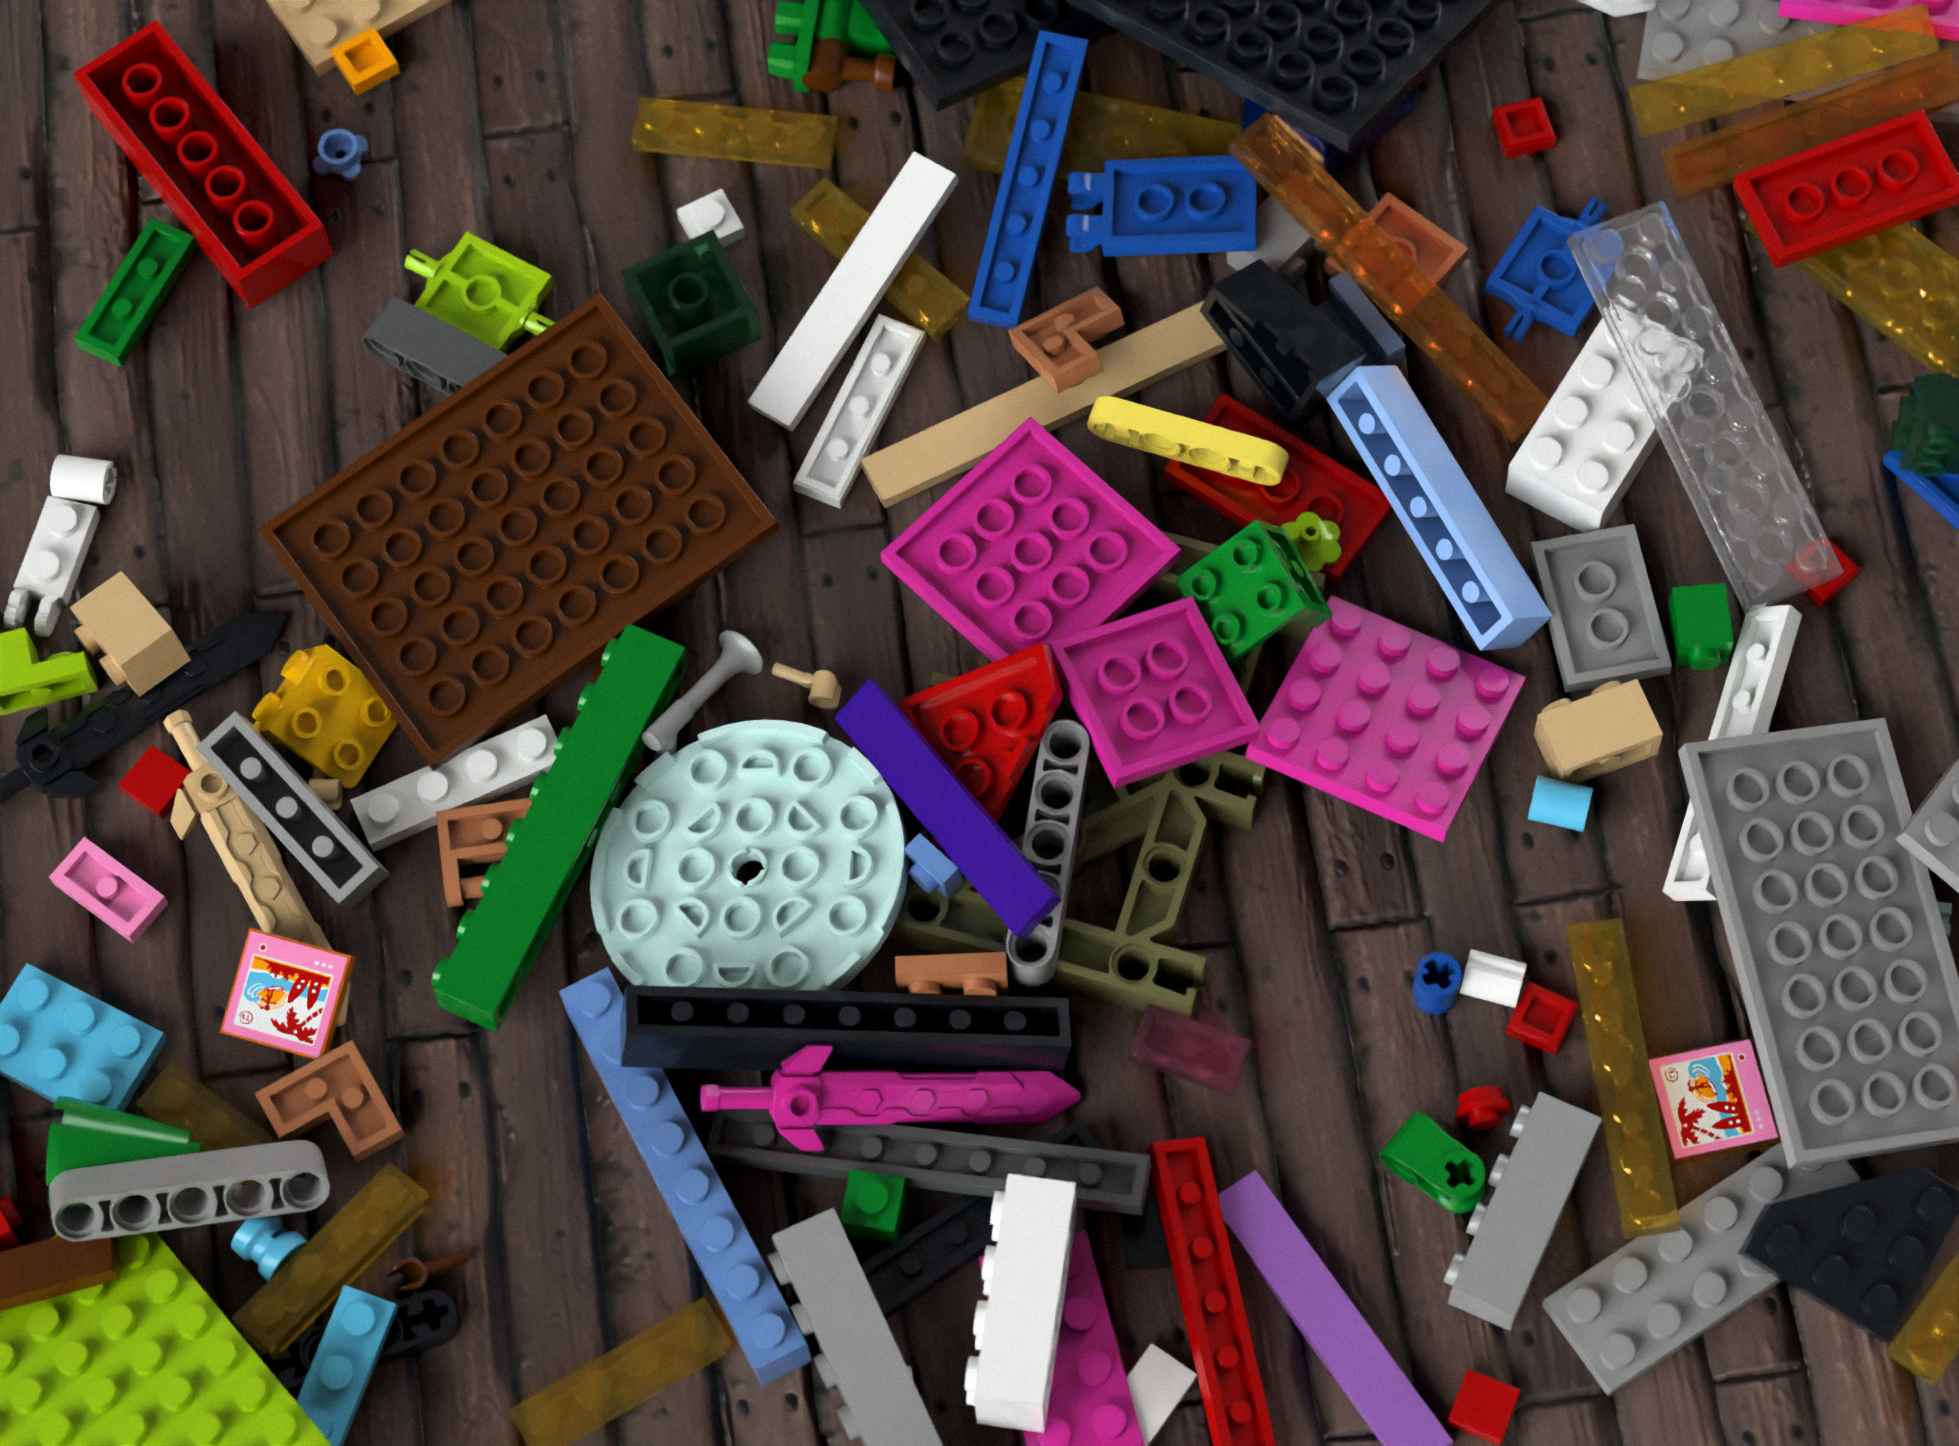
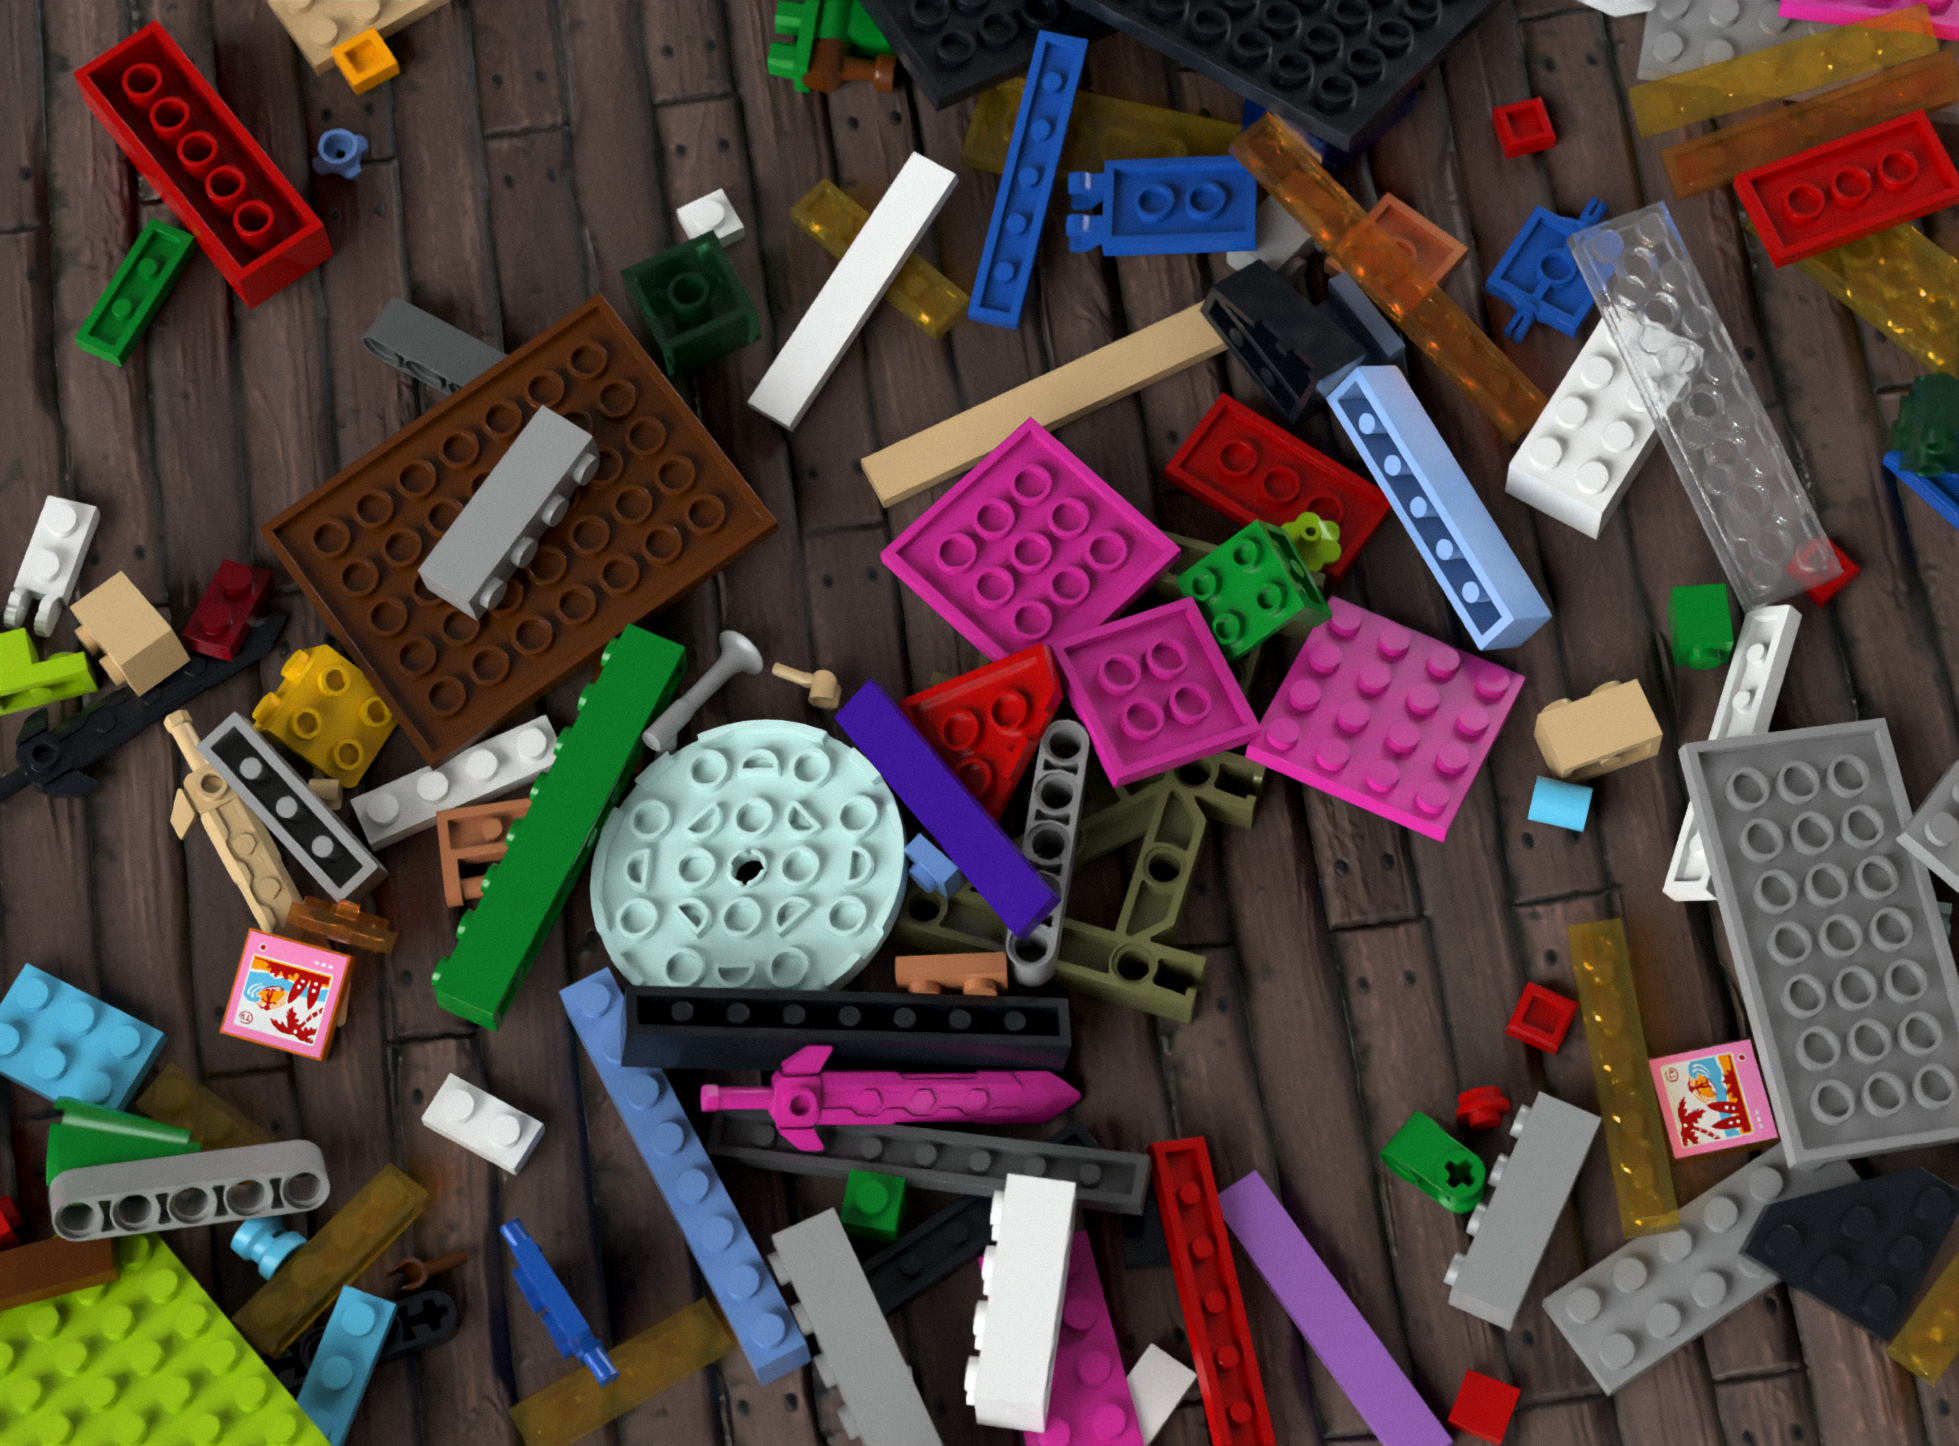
bright pink plate [49,837,169,944] -> none
white piece [50,454,117,505] -> none
red tile [118,745,192,820] -> none
nougat plate [255,1040,405,1163] -> none
lime plate [404,232,555,354] -> none
clear yellow plate [632,97,838,170] -> none
white tile [793,314,926,509] -> none
nougat plate [1008,286,1125,393] -> none
light yellow beam [1087,396,1289,485] -> none
clear pink plate [1129,1004,1251,1097] -> none
blue piece [1412,952,1462,1015] -> none
white piece [1459,949,1527,1008] -> none
light grey plate [1529,524,1672,693] -> none
none -> dark red plate [181,559,274,662]
none -> clear orange plate [285,896,397,956]
none -> light grey brick [418,405,601,621]
none -> white plate [421,1073,546,1176]
none -> blue plate [500,1218,620,1387]

